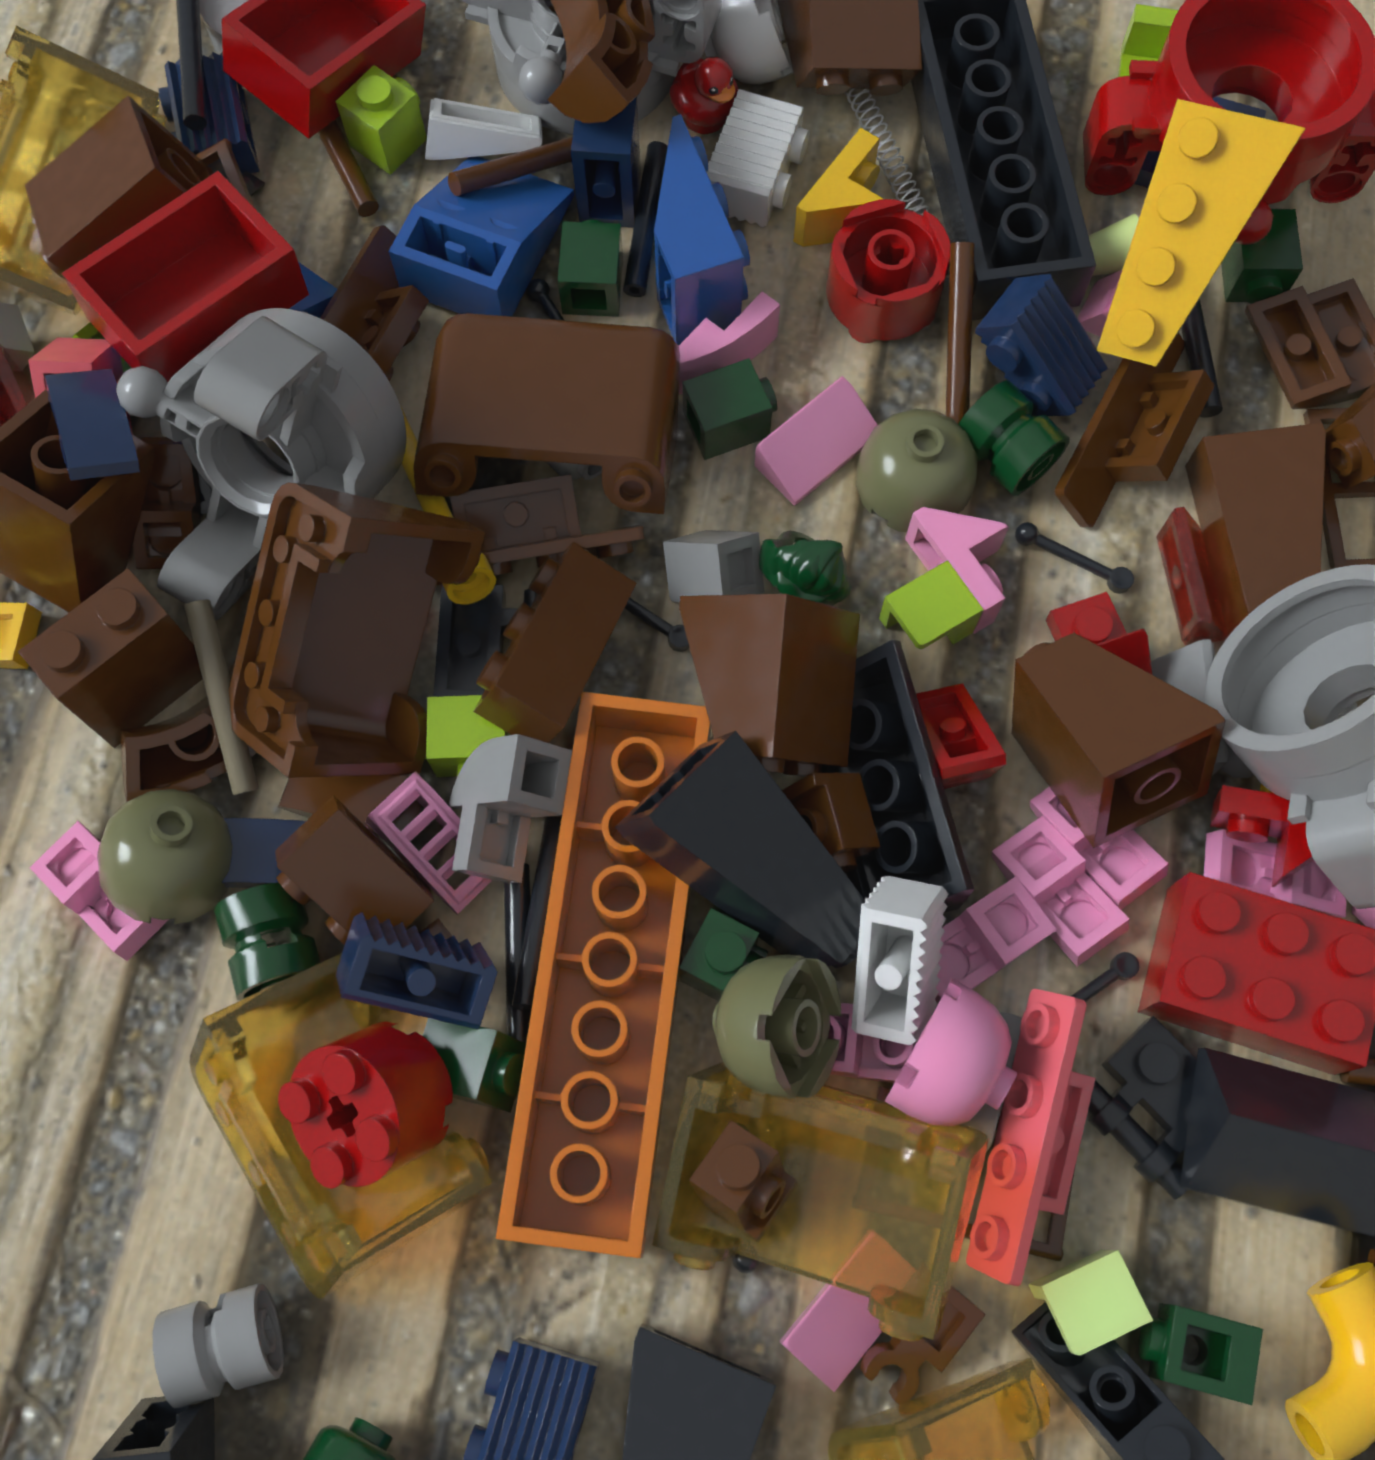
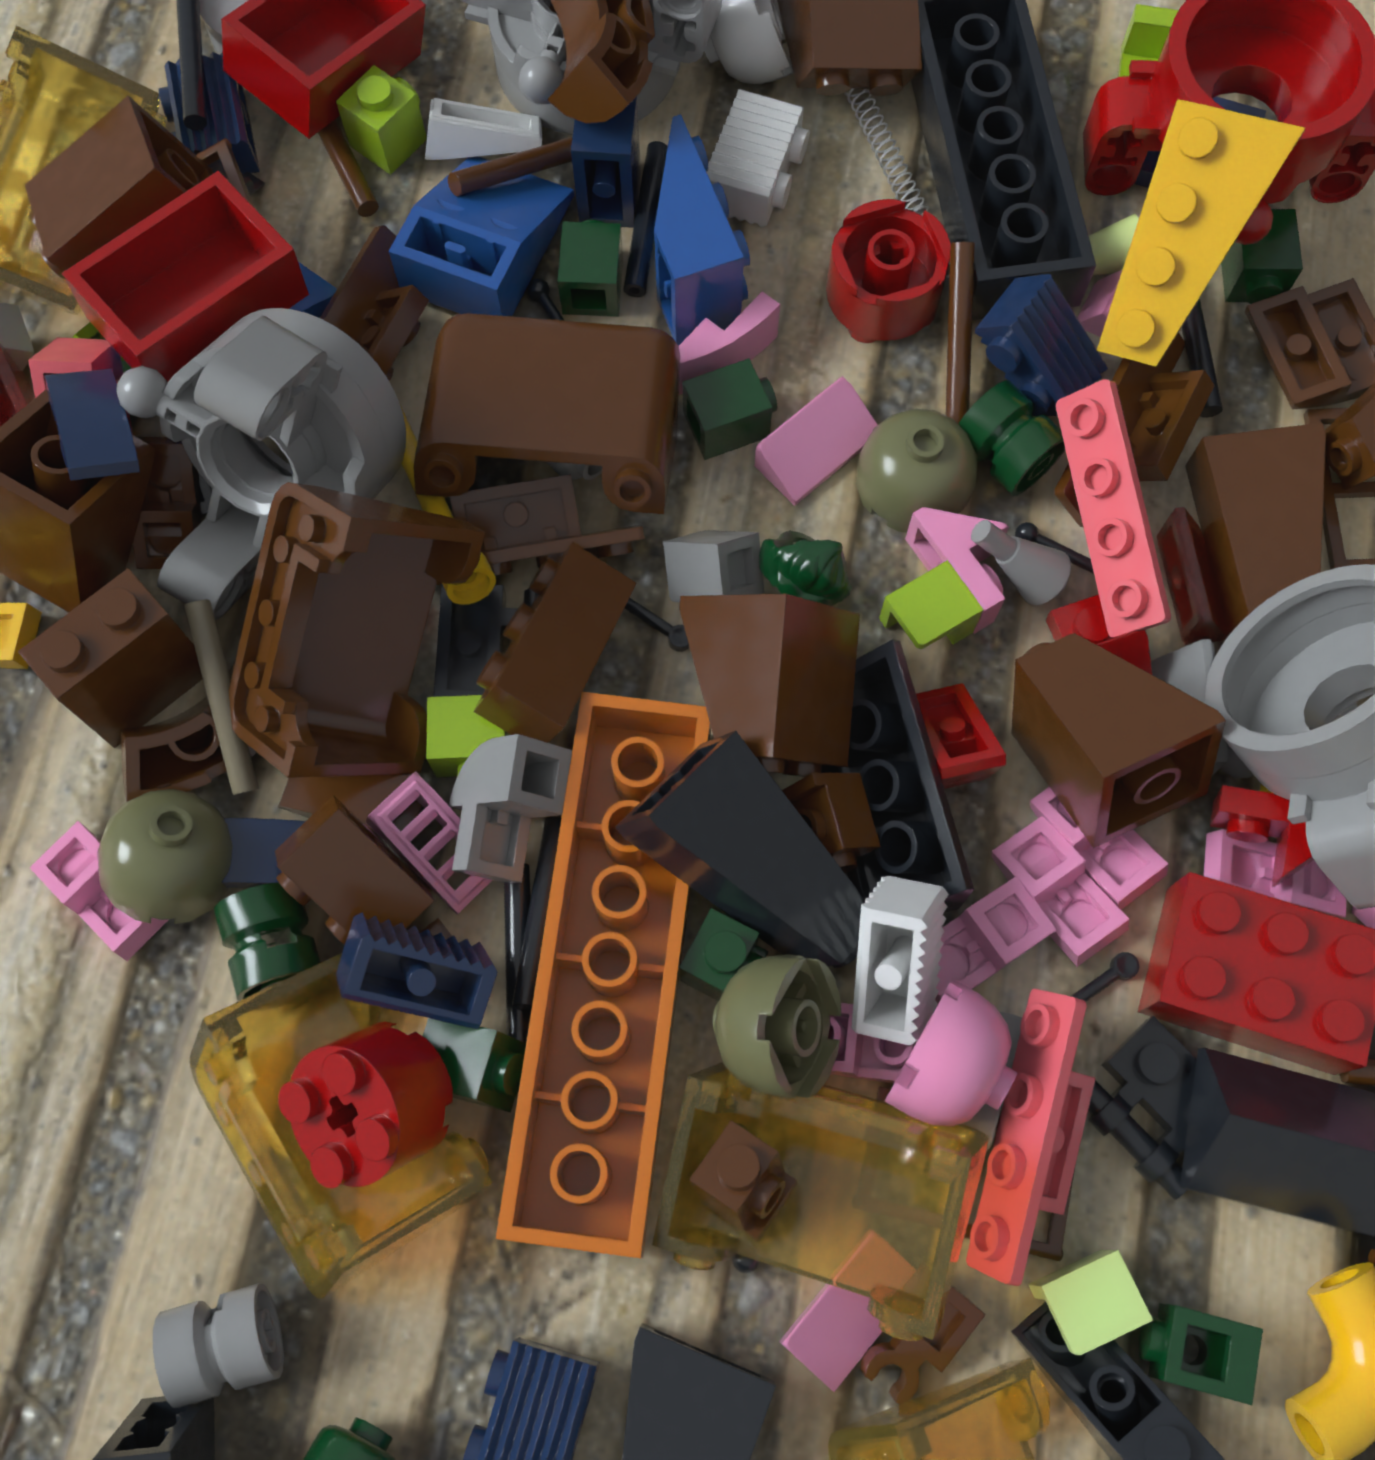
red animal [669,57,738,134] -> none
yellow slope [793,128,883,247] -> none
none -> light grey cone [971,520,1071,605]
none -> coral bracket [1056,379,1171,638]

